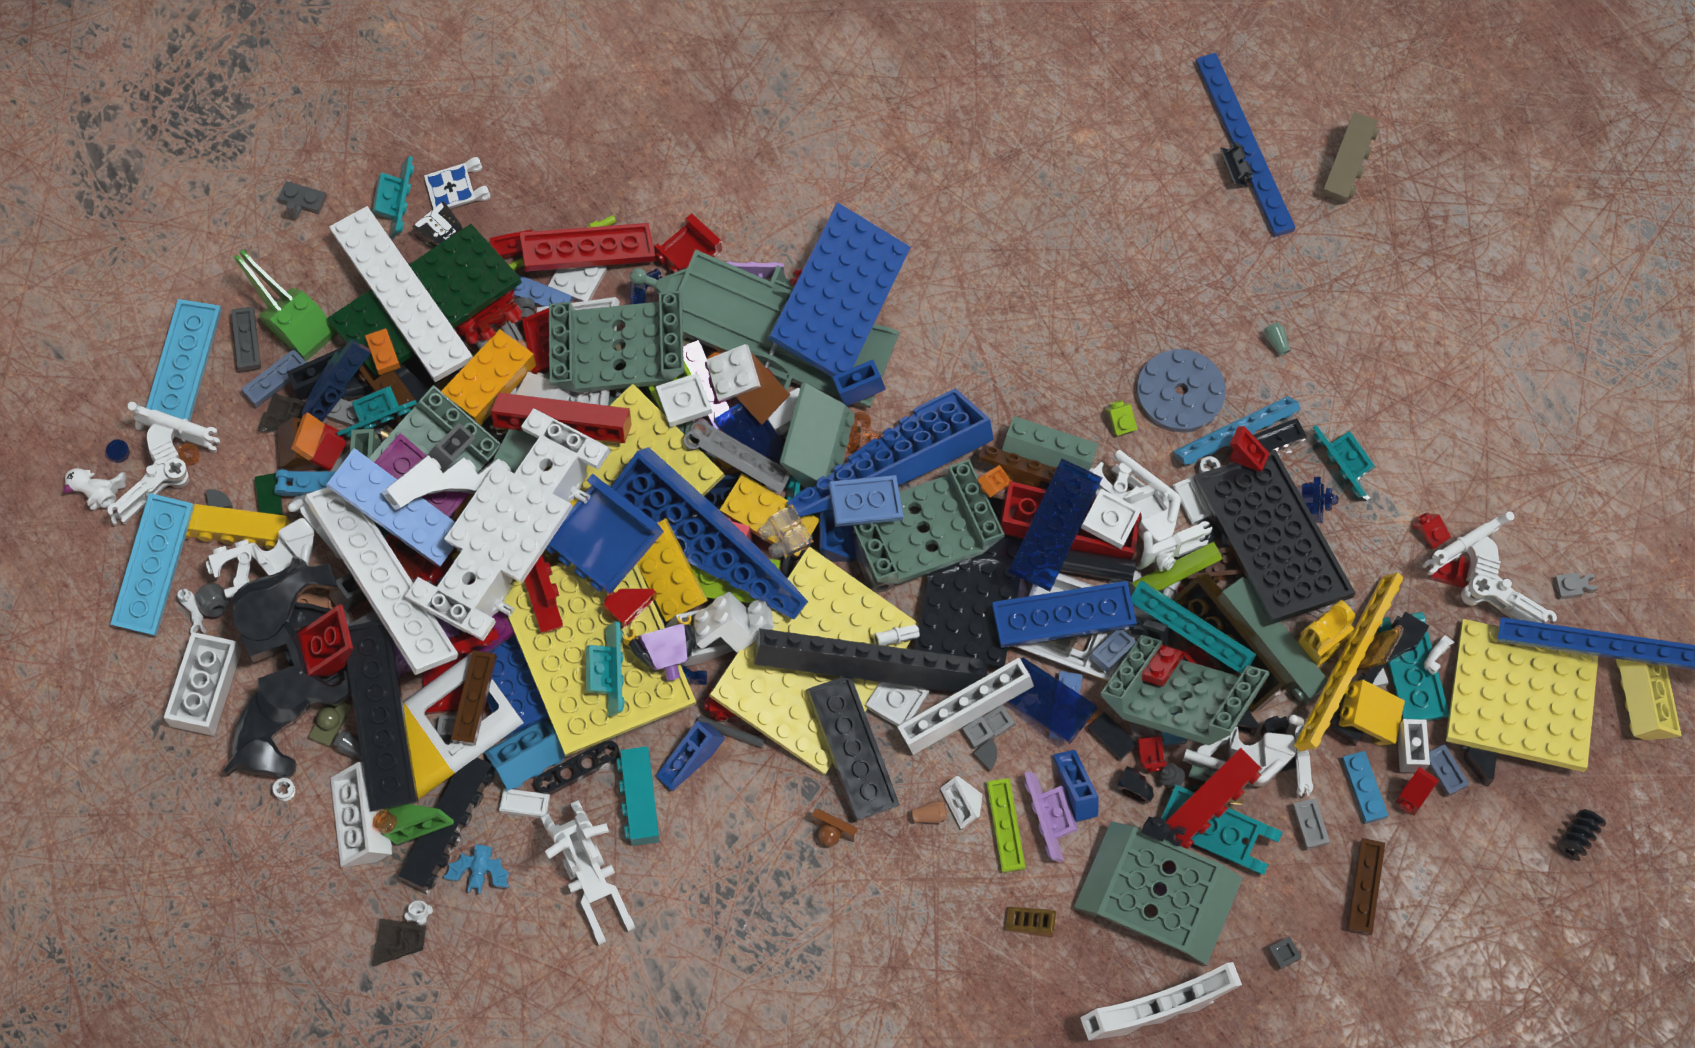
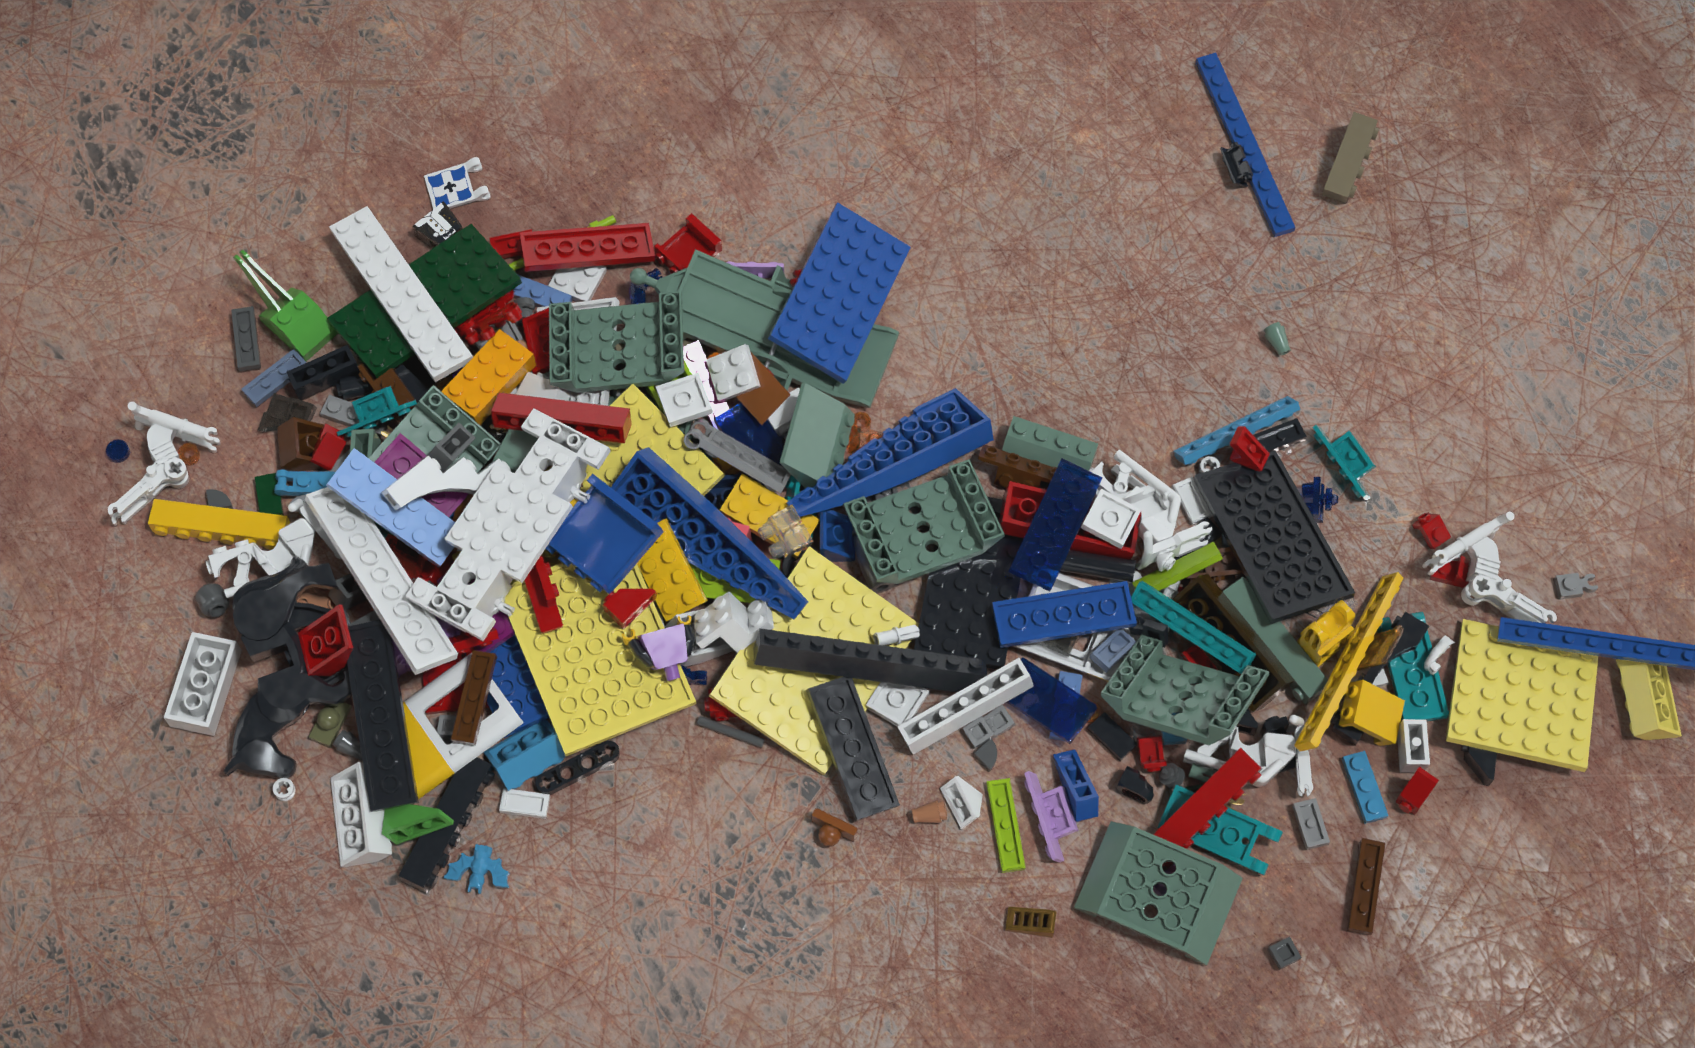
white animal [63,468,126,510] -> none
medium azure plate [111,493,195,636] -> none
medium azure plate [146,299,222,422] -> none
white arm [178,589,206,634] -> none
dark grey plate [278,181,327,220] -> none
orange tile [291,412,325,461] -> none
dark blue slope [302,339,371,422] -> none
orange plate [365,328,401,375] -> none
teal bracket [372,156,414,239] -> none
clear smoke slope [372,918,428,966] -> none
clear orange bush [373,809,397,834] -> none
white plate [405,900,433,925] -> none
white piece [540,800,635,945] -> none
teal bracket [585,621,625,717] -> none
teal brick [617,746,660,846] -> none
blue slope [656,721,725,791] -> none
medium blue tile [828,475,904,527] -> none
blue brick [832,359,886,406] -> none
orange plate [977,465,1011,498] -> none
white arch [1080,962,1242,1041] -> none
lime bracket [1105,400,1138,436] -> none
sand blue plate [1137,349,1226,433] -> none
black plate [1141,816,1187,846] -> none
red plate [1142,645,1183,687] -> none
sand blue plate [1429,744,1469,797] -> none
black piece [1557,809,1606,861] -> none

